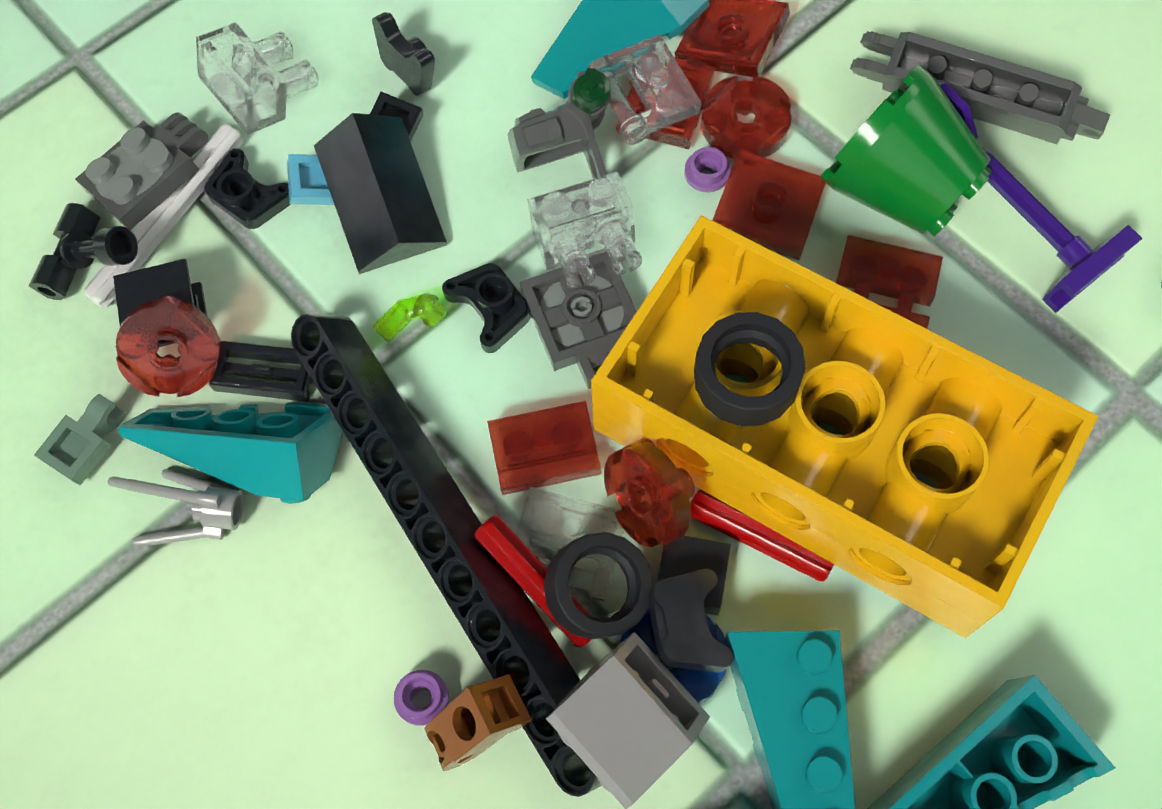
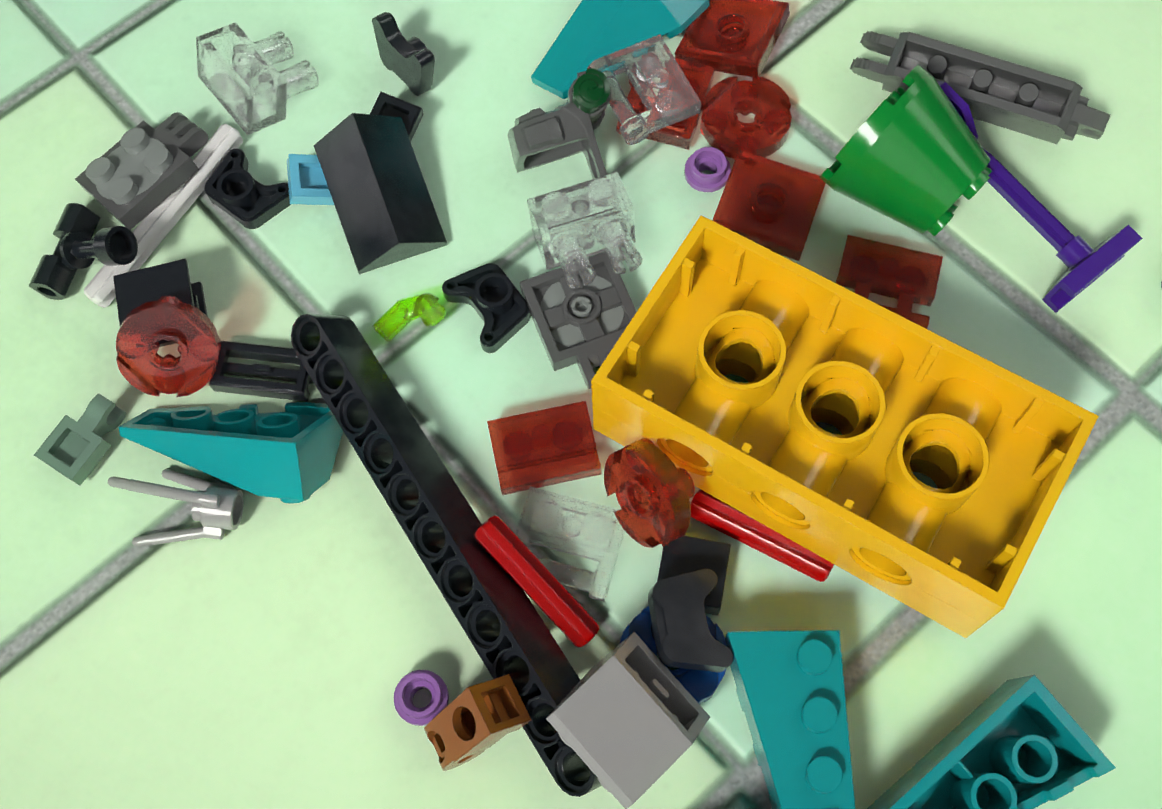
black tyre [543,532,654,640] -> none
black tyre [694,312,806,426] -> none

